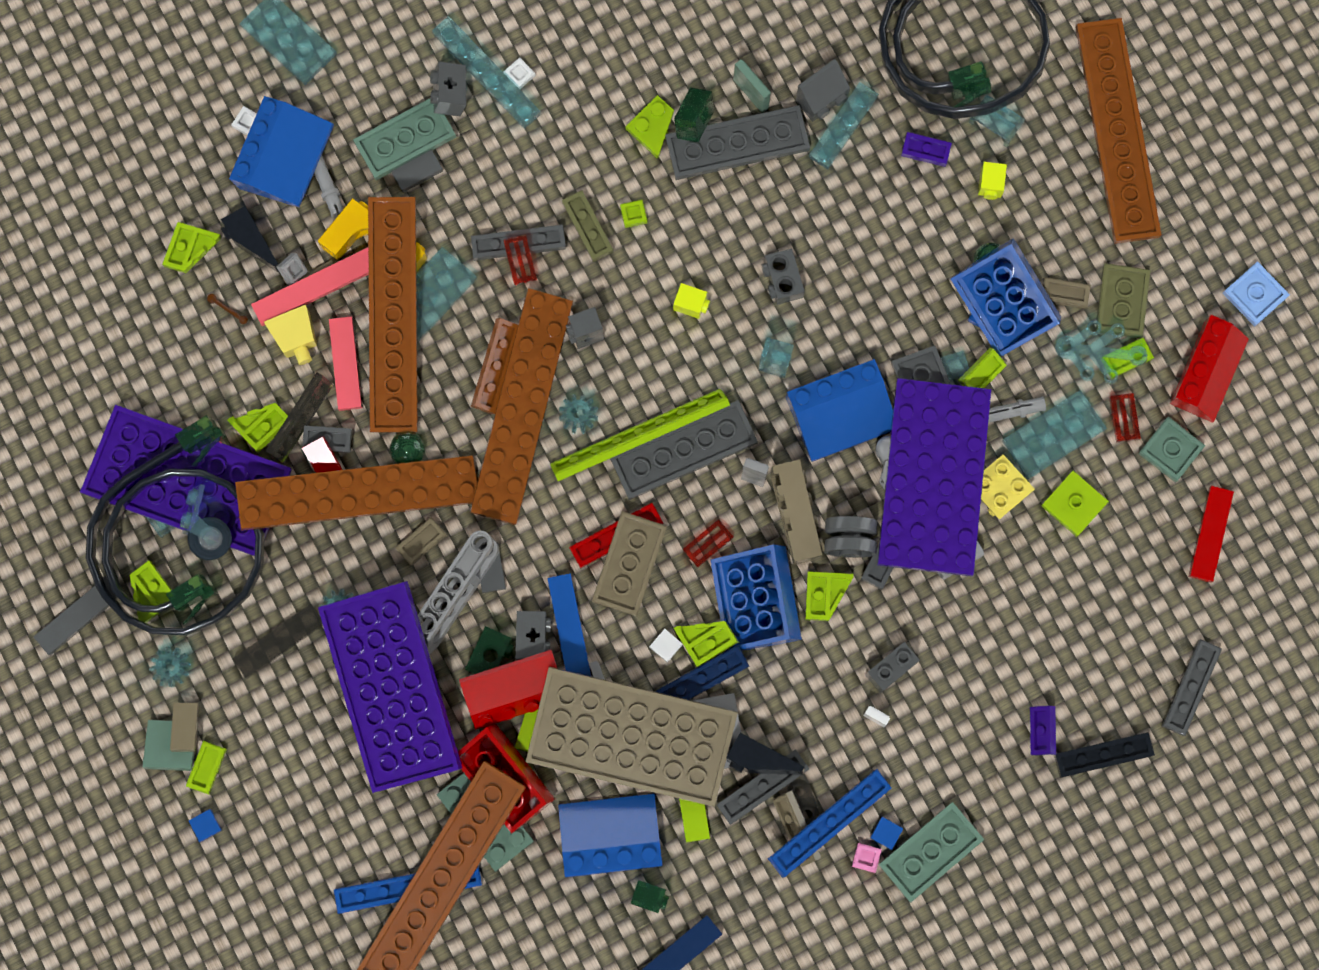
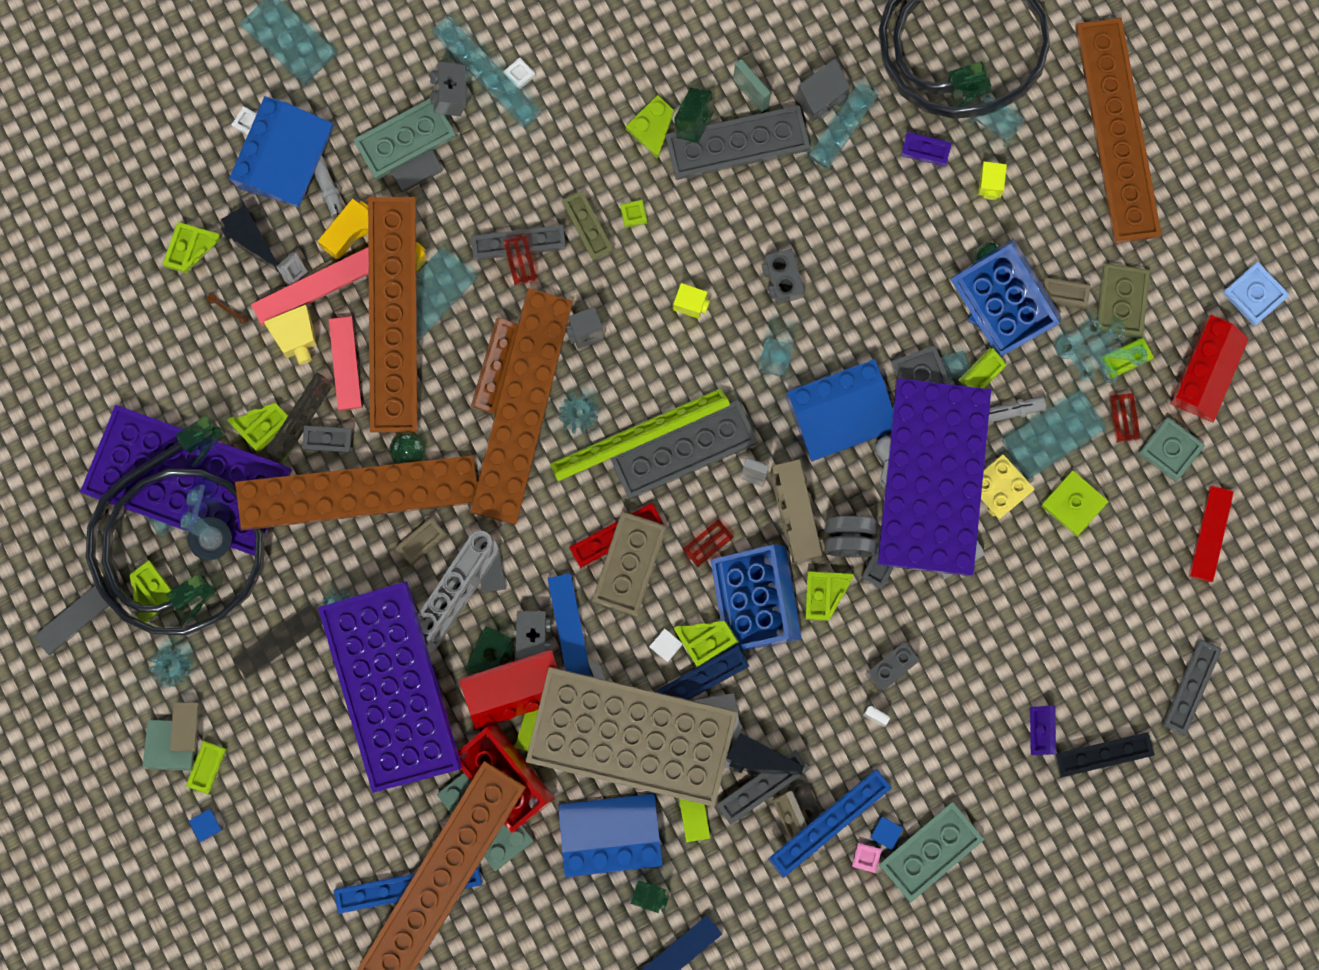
tile [302,436,343,473] -> none

